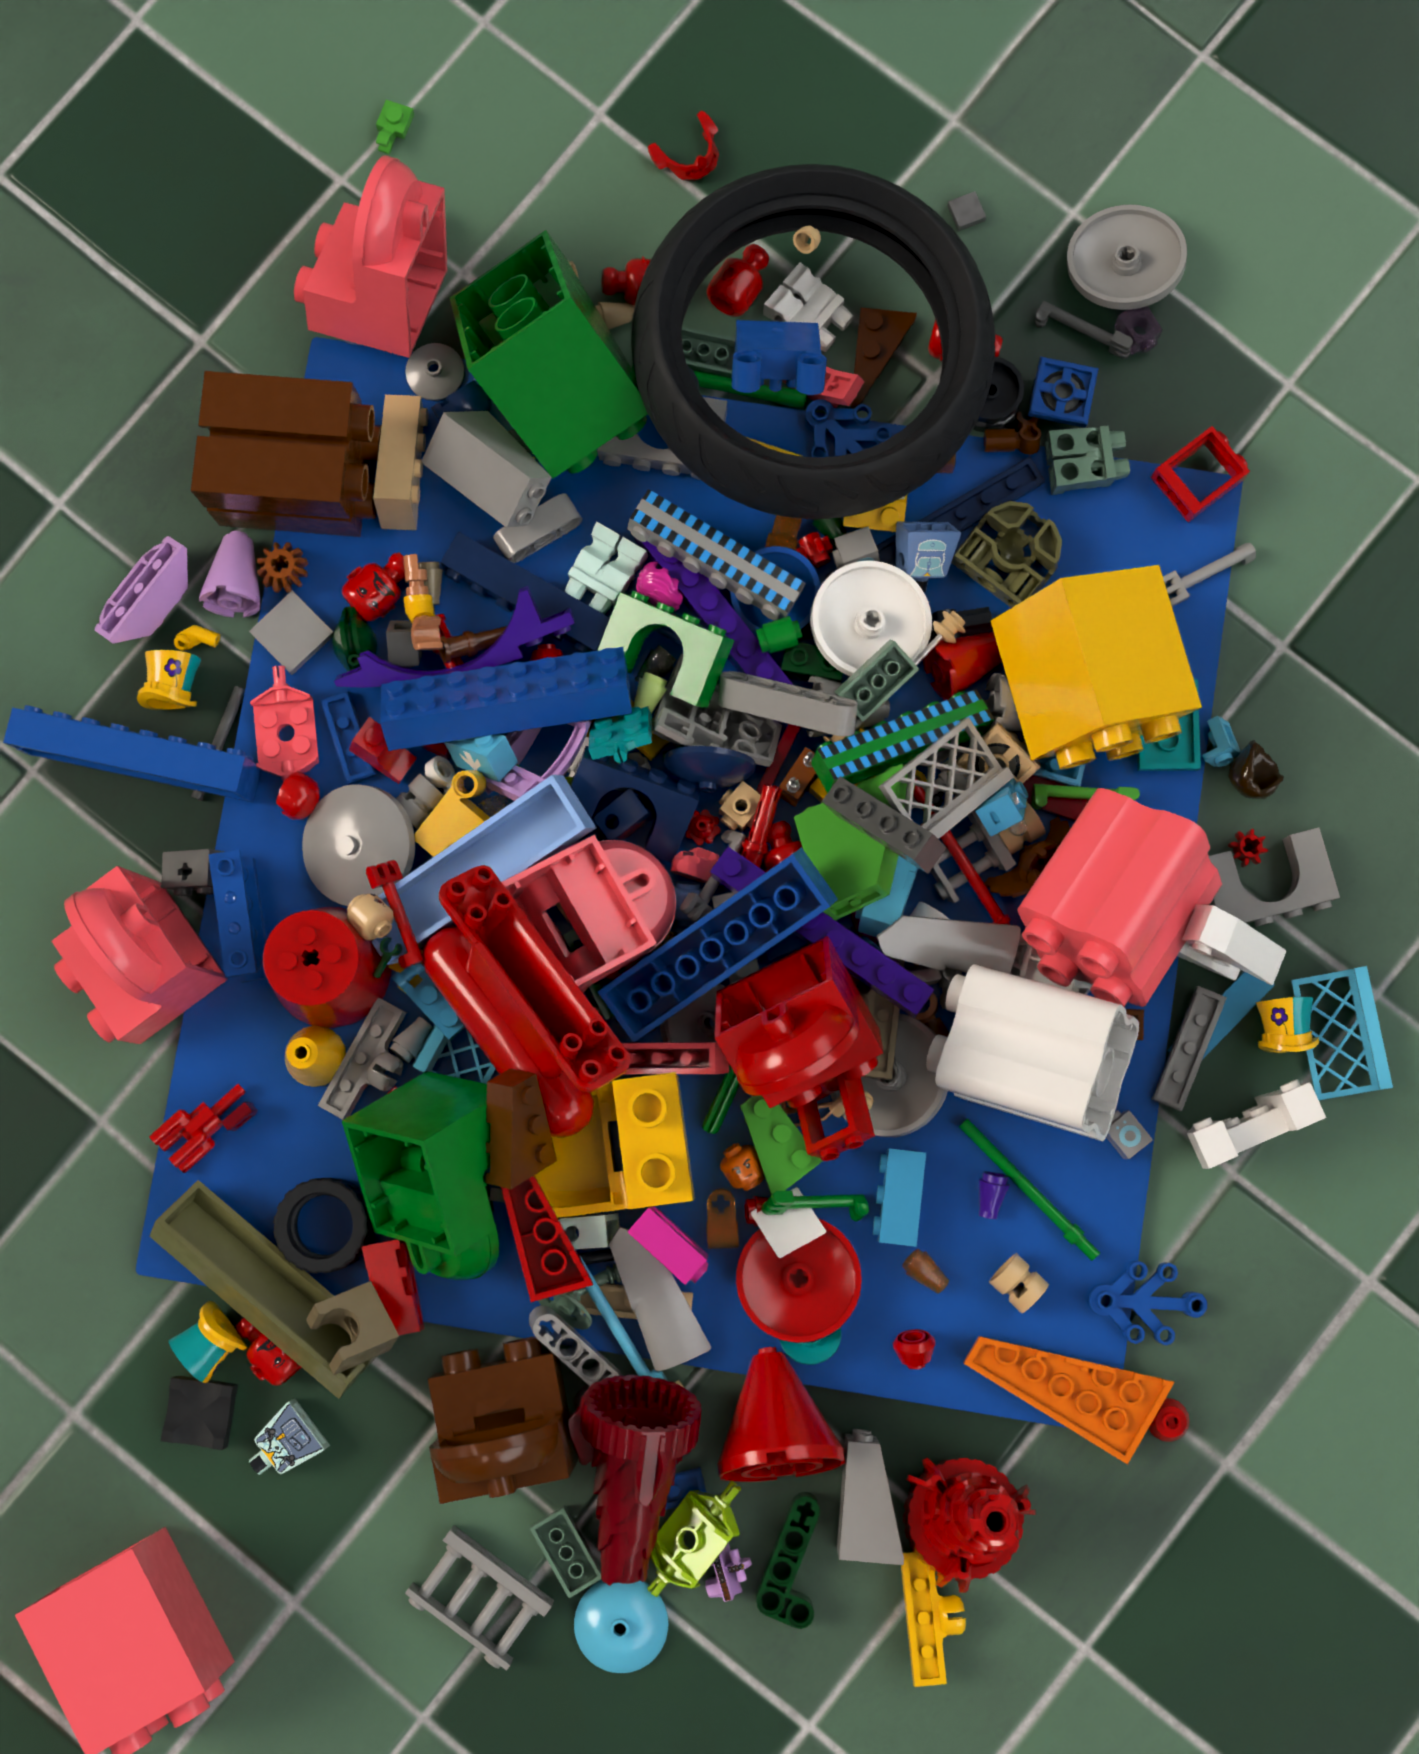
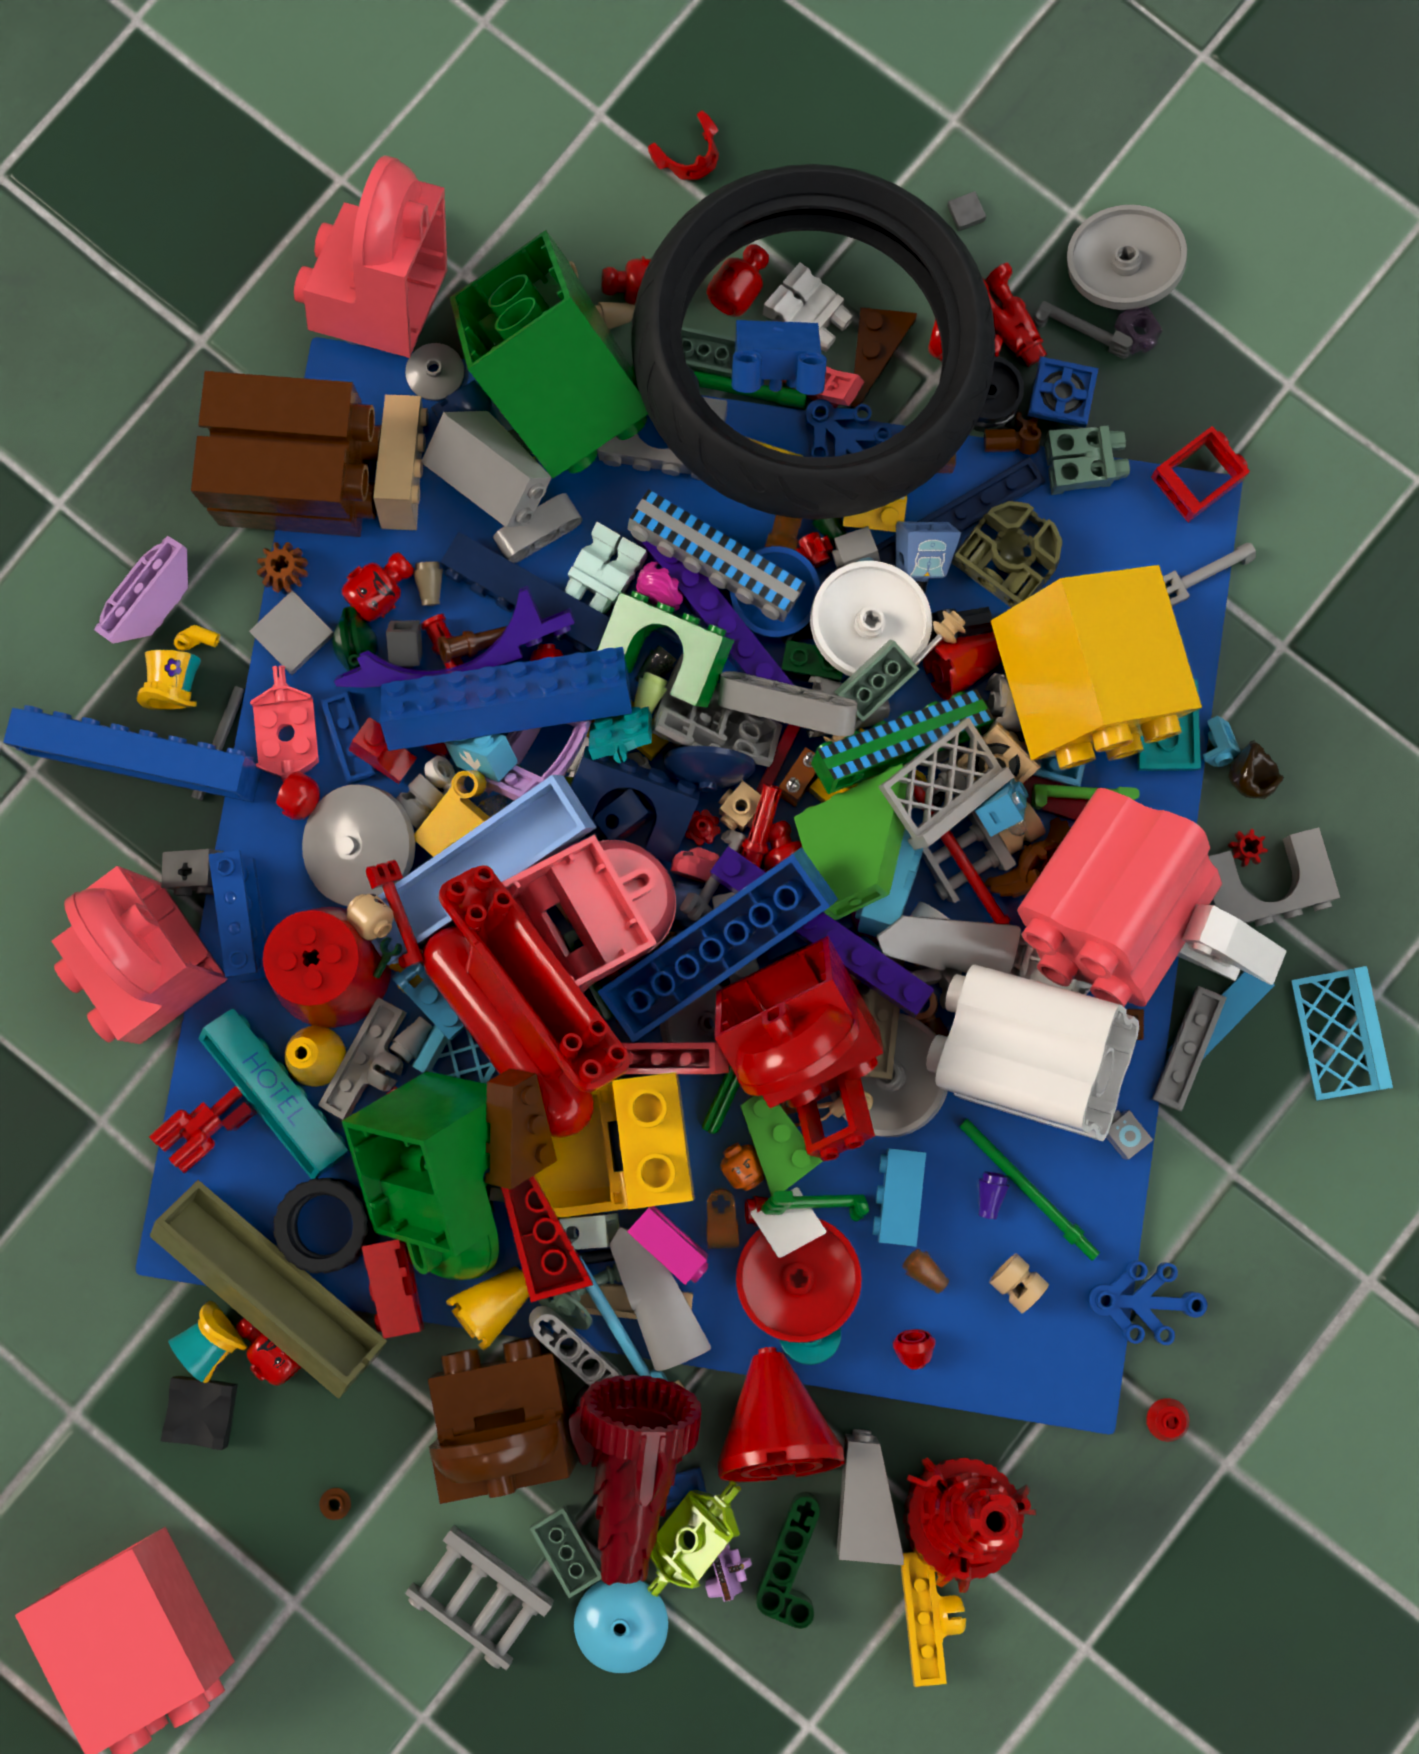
lavender cone [199,531,260,617] -> none
torso [249,1398,330,1475] -> none
dark tan piece [306,1281,399,1375] -> none
bright green plate [376,99,415,154] -> none
nougat piece [403,554,443,650] -> none
green brick [756,616,803,653] -> none
tan hinge [793,225,821,254] -> none
dark grey brick [822,776,946,874] -> none
orange wing [963,1336,1175,1465] -> none
white wedge [1187,1079,1327,1169] -> none
yellow hat [1256,997,1319,1053] -> none
none -> teal brick [198,1008,348,1179]
none -> reddish brown plate [319,1487,351,1520]
none -> yellow cone [446,1266,529,1351]
none -> red piece [982,262,1048,367]

